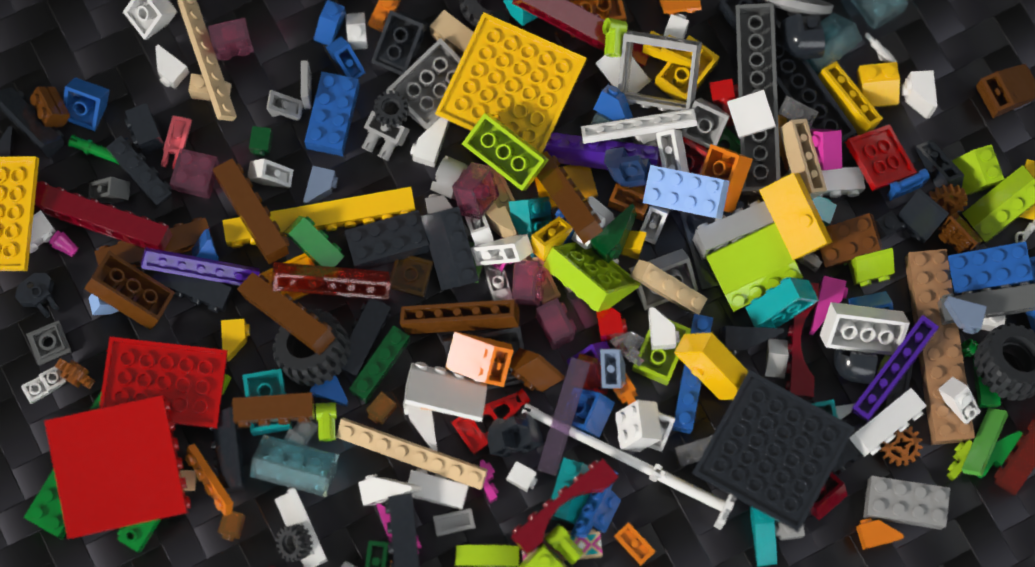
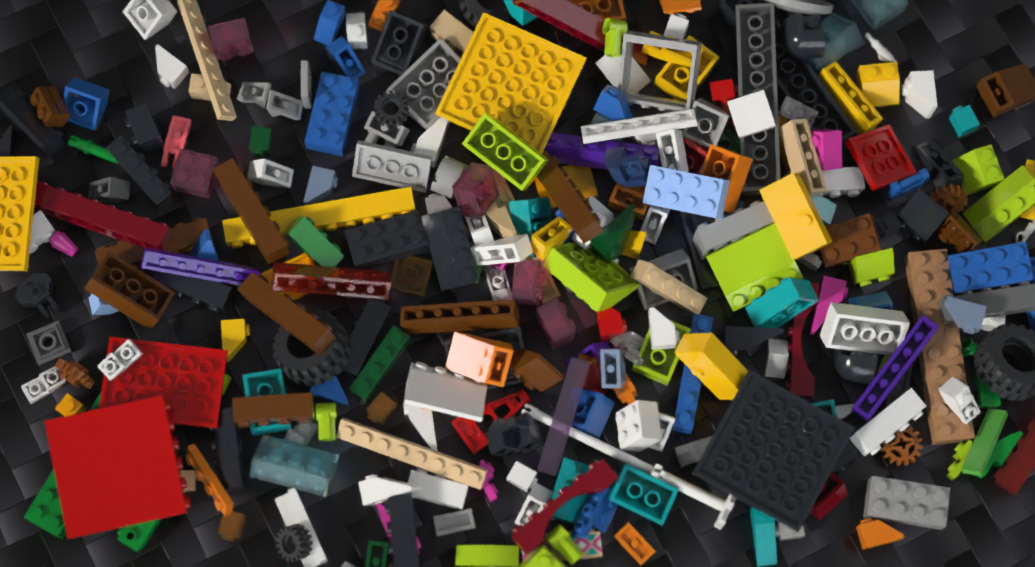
none -> light orange brick [55,393,87,416]
none -> white slope [98,339,143,381]
none -> light grey slope [237,82,271,108]
none -> light grey plate [352,140,432,193]
none -> white slope [515,483,553,526]
none -> teal slope [609,464,679,525]
none -> teal brick [949,105,980,137]

